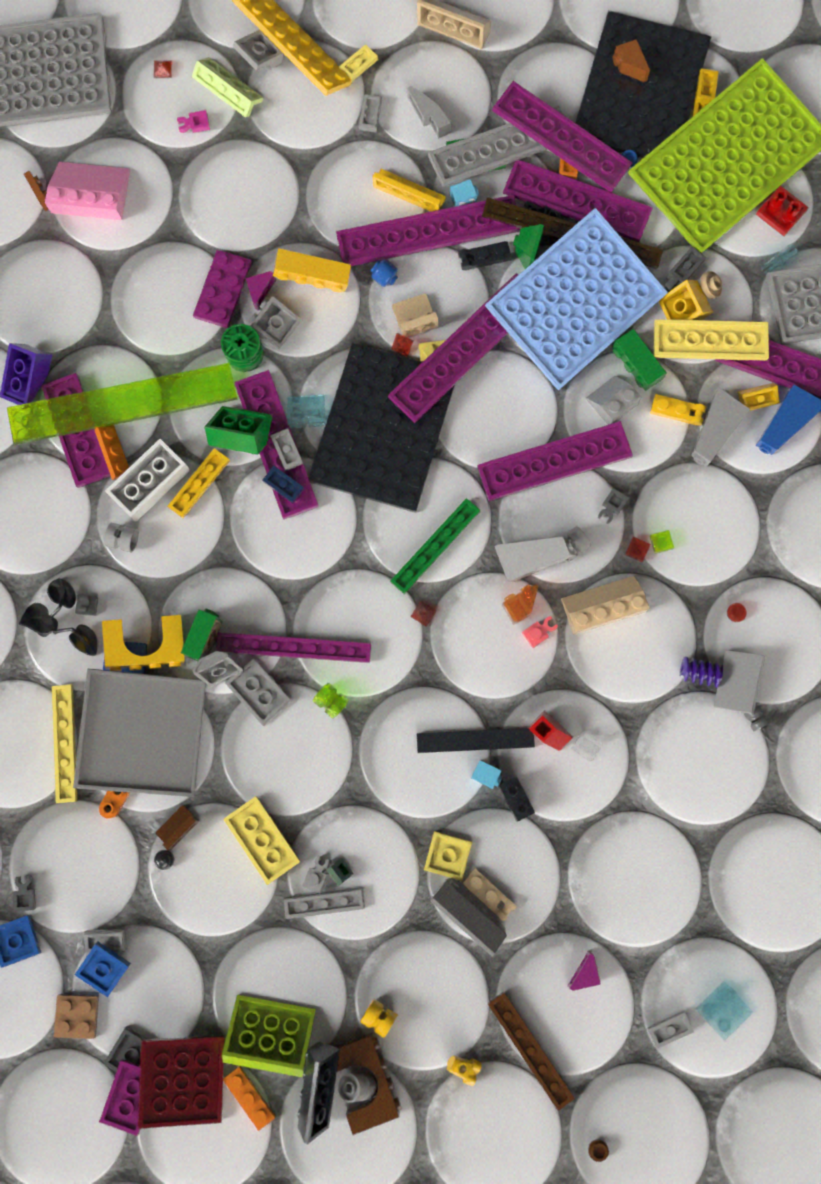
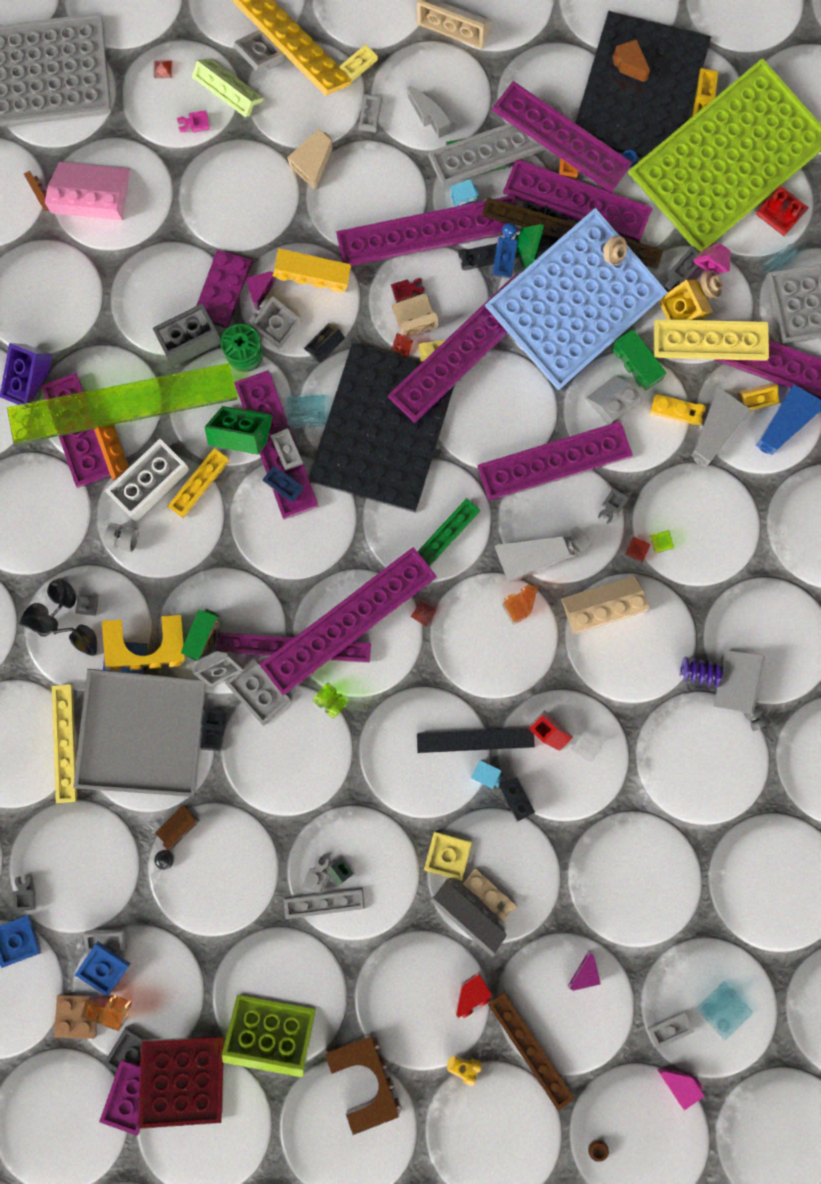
orange plate [99,791,130,819] -> none
light yellow plate [223,796,301,885] -> none
orange plate [223,1066,276,1131] -> none
black slope [297,1041,340,1144] -> none
light grey wheel [338,1072,376,1103] -> none
yellow wheel [360,999,398,1038] -> none
blue head [371,259,398,287] -> none
yellow fence [372,169,446,212] -> none
coral plate [522,616,558,648] -> none
clear red plate [727,603,747,622] -> none
none -> clear orange slope [81,995,132,1031]
none -> dark grey slope [152,304,221,367]
none -> black slope [200,708,225,752]
none -> magenta plate [259,547,437,696]
none -> tan slope [288,129,333,190]
none -> black slope [304,323,345,363]
none -> dark red plate [391,278,425,303]
none -> red slope [456,972,492,1018]
none -> blue plate [492,223,517,279]
none -> tan plate [603,236,627,265]
none -> dark pink slope [657,1067,705,1111]
none -> dark pink slope [694,244,731,275]

